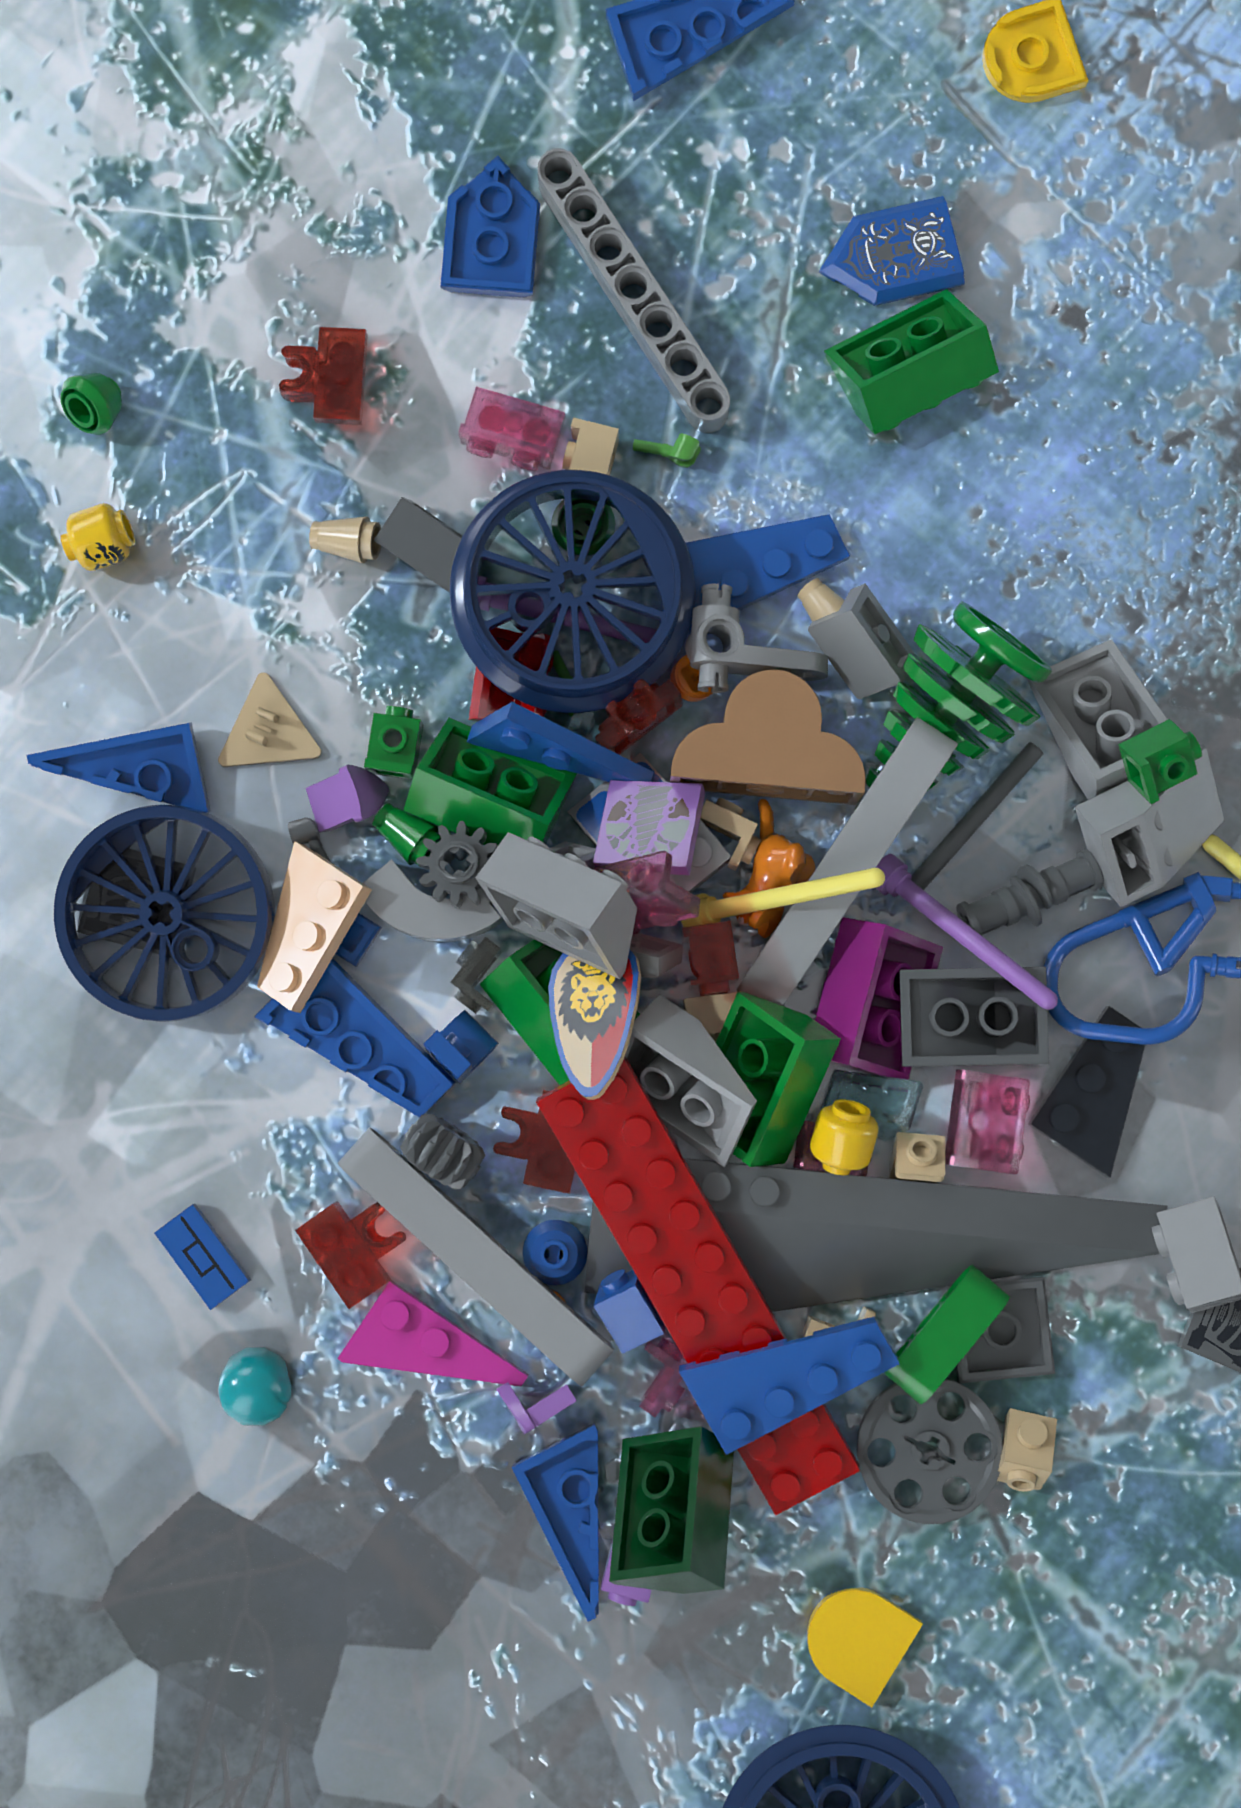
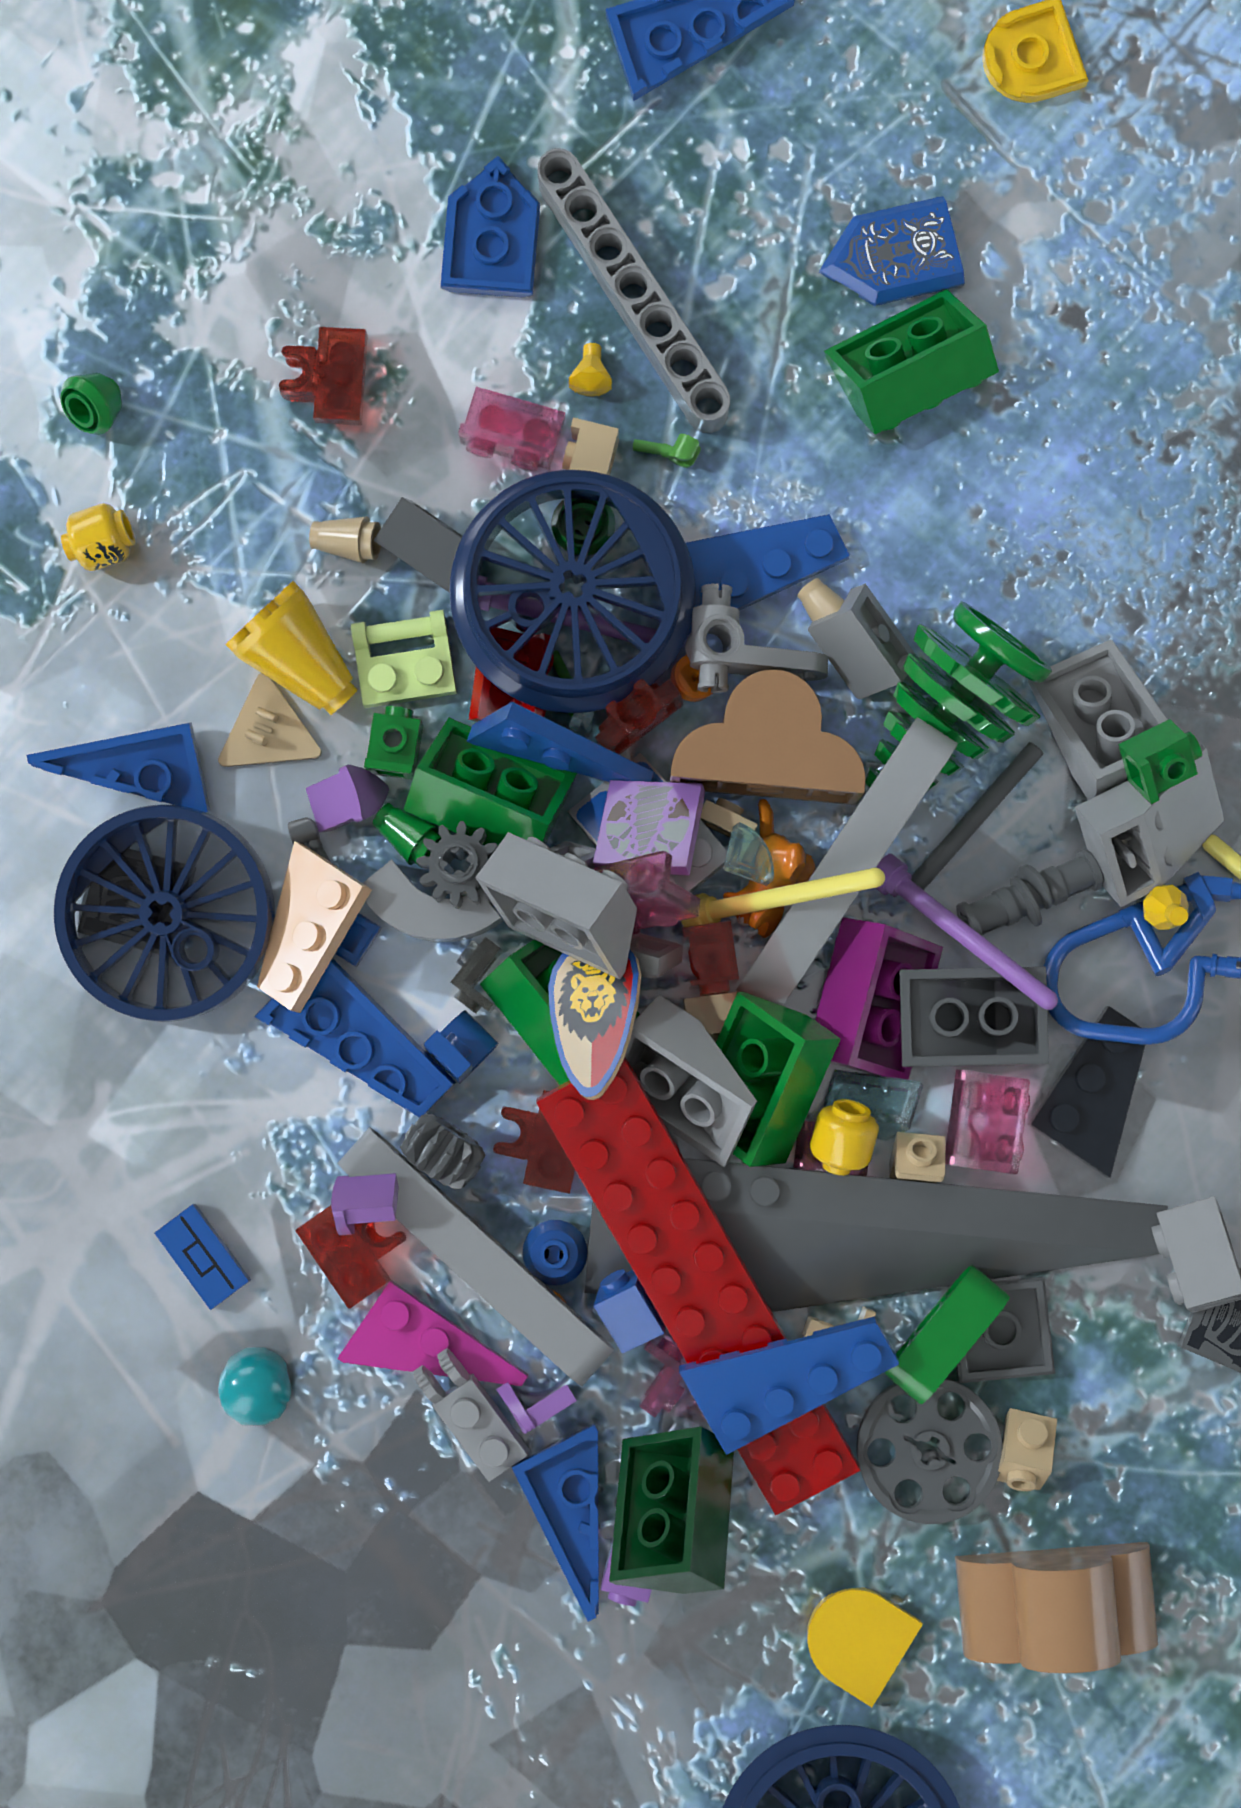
none -> yellow cone [225,581,358,715]
none -> medium lavender tile [331,1173,399,1235]
none -> yellowish green plate [351,609,457,708]
none -> light grey hinge [413,1348,529,1482]
none -> yellow rock [569,343,612,397]
none -> clear light blue tile [723,822,774,886]
none -> medium nougat brick [955,1542,1158,1673]
none -> yellow rock [1143,884,1189,930]

